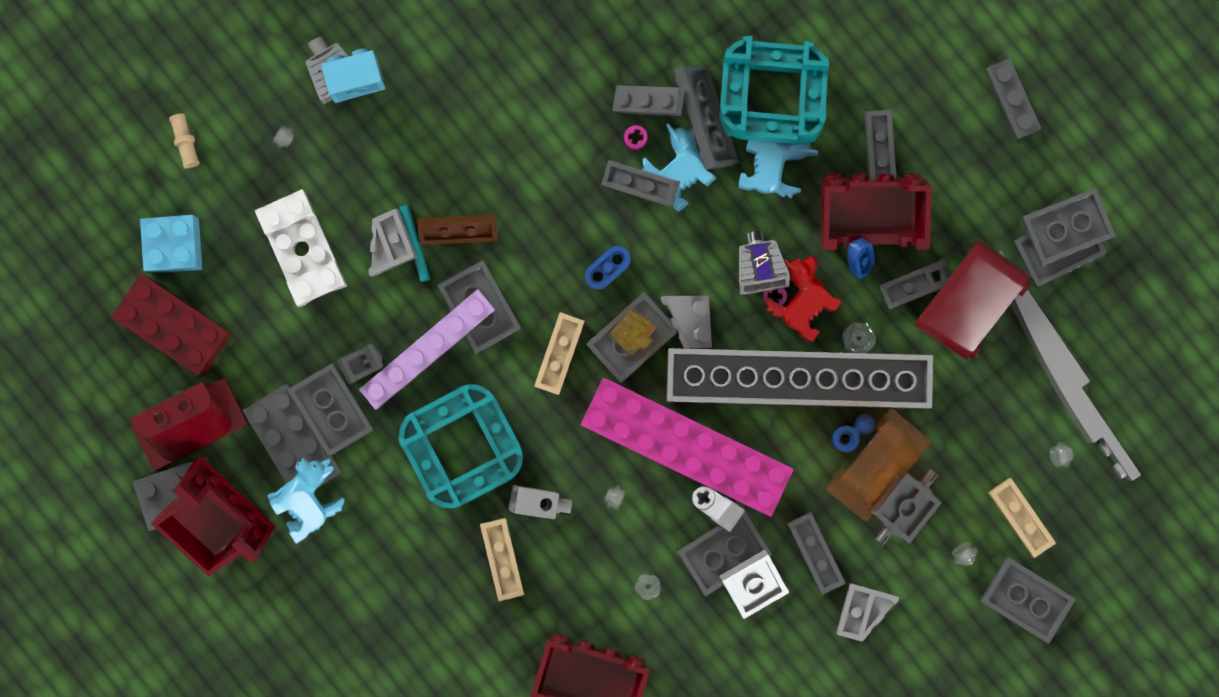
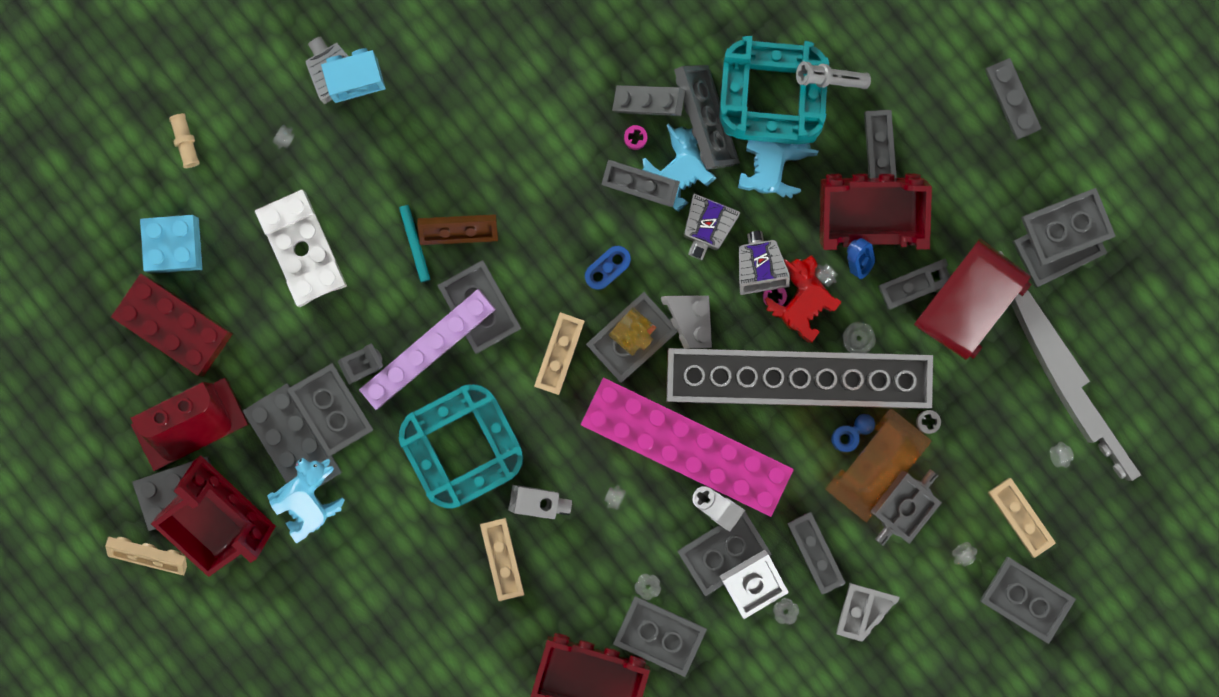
light grey wing [369,209,417,277] -> none
none -> tan plate [105,537,187,576]
none -> dark grey plate [613,596,707,677]
none -> torso [684,194,740,260]
none -> clear plate [773,599,799,625]
none -> light grey pin [796,61,871,89]
none -> clear plate [815,263,837,287]
none -> light grey bush [916,410,941,434]

